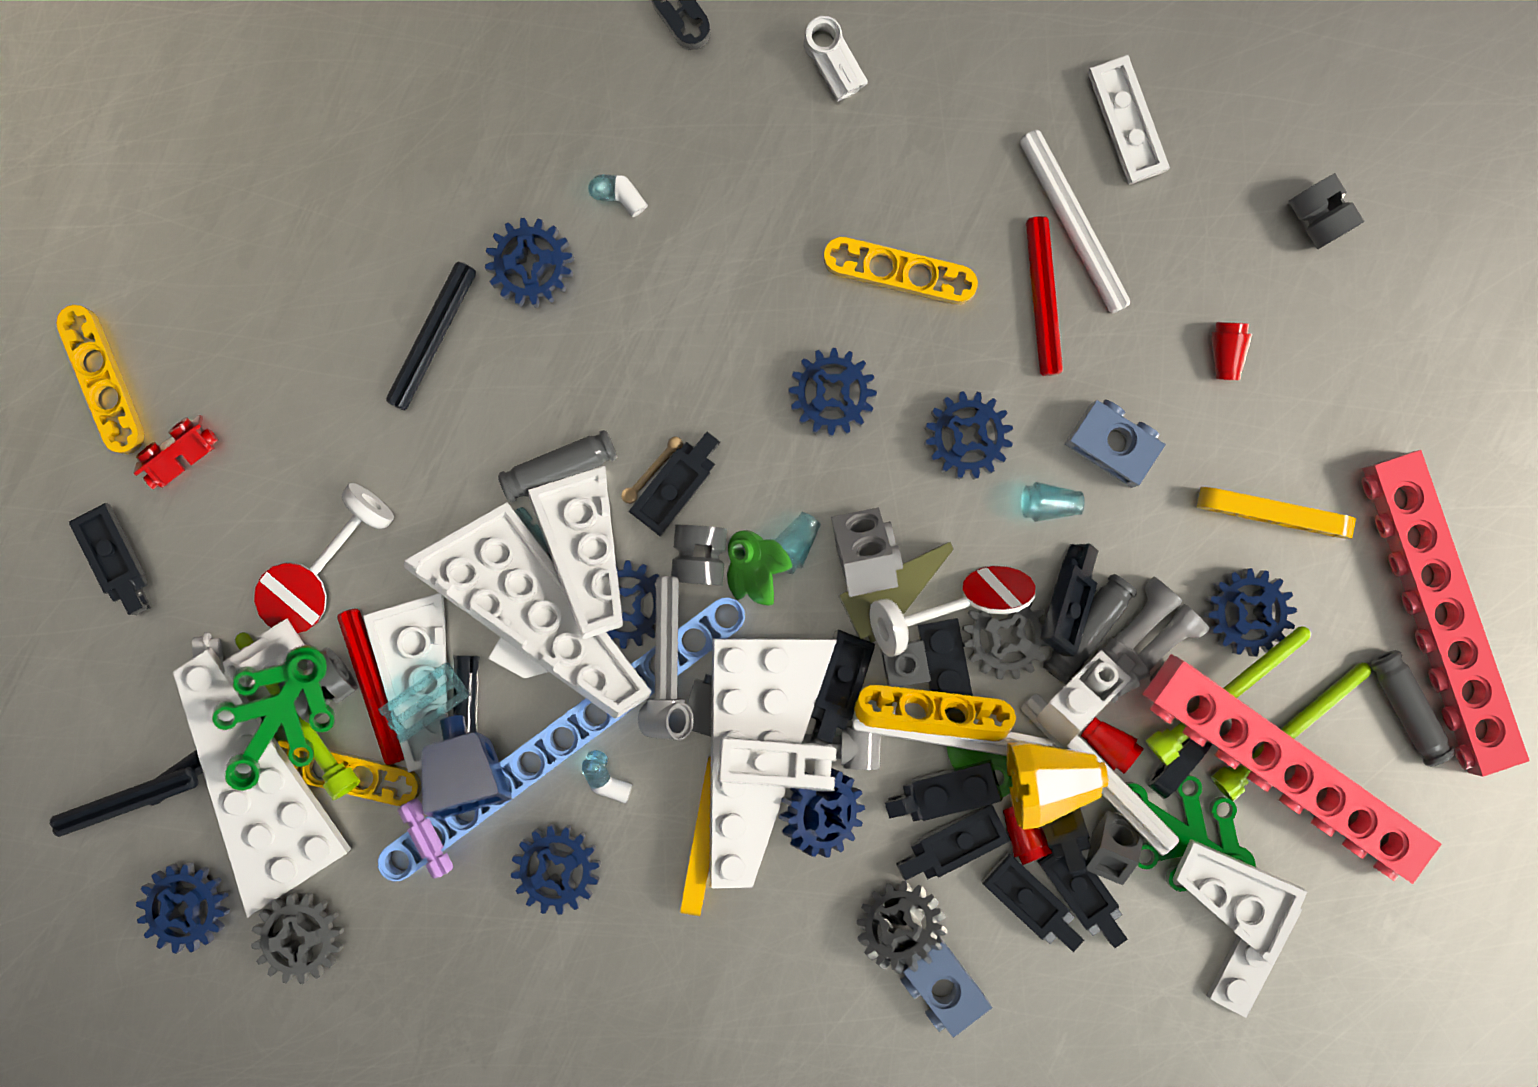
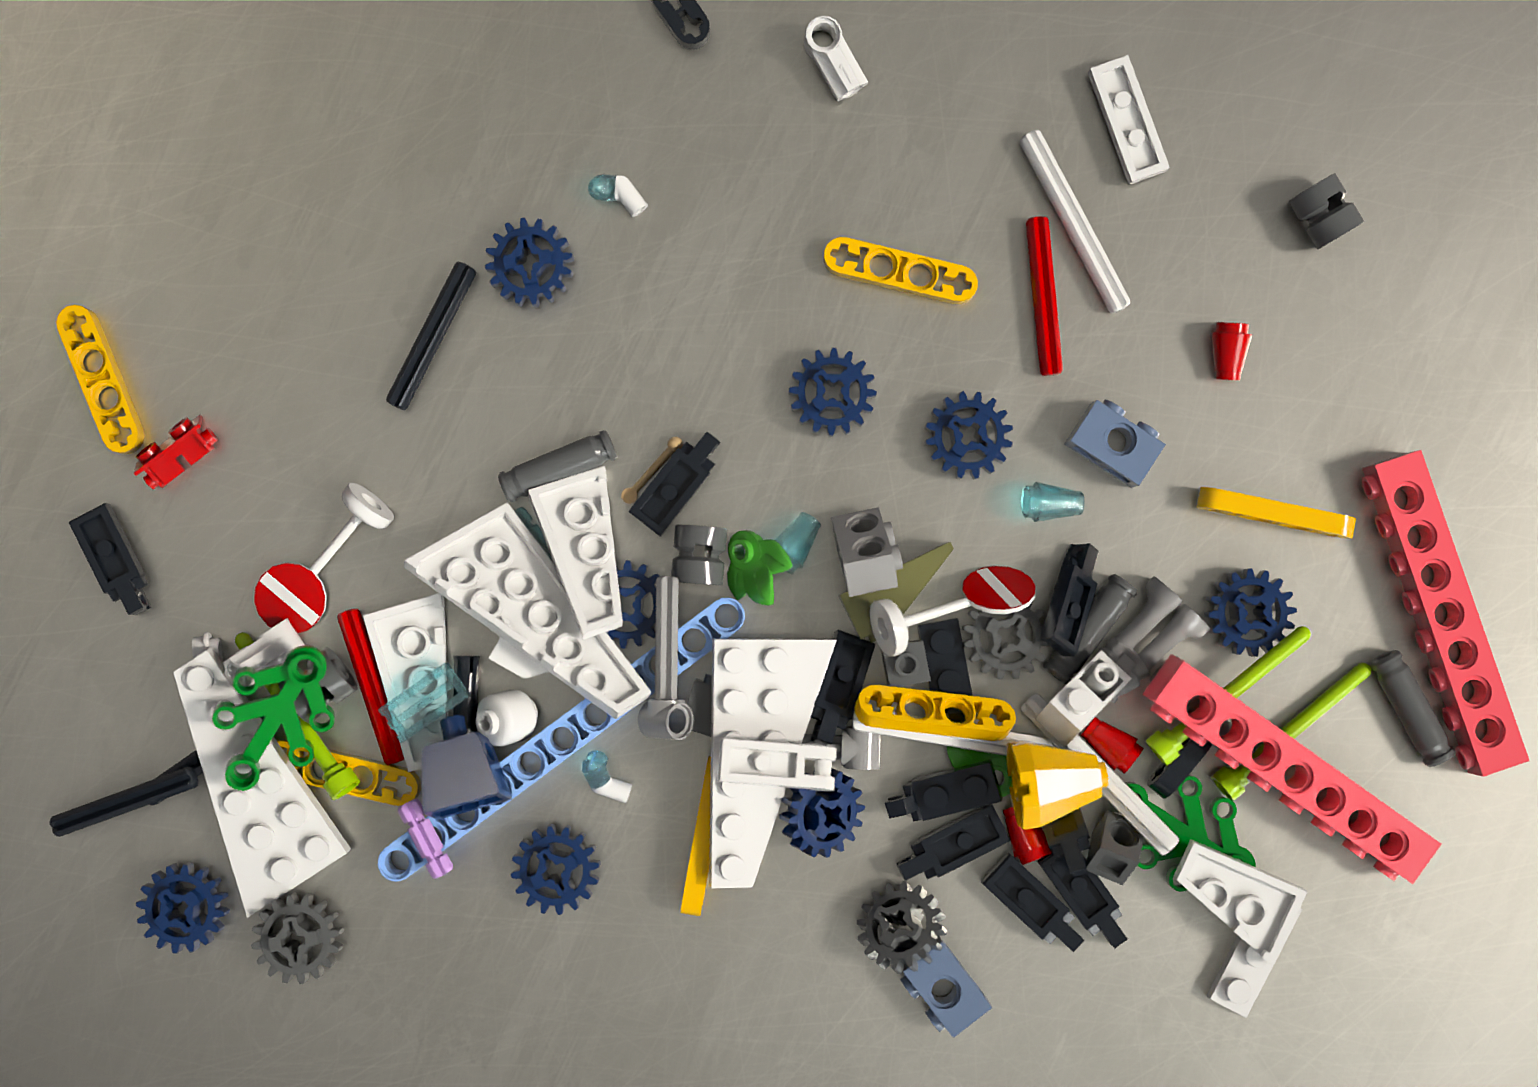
none -> white head [476,689,538,746]

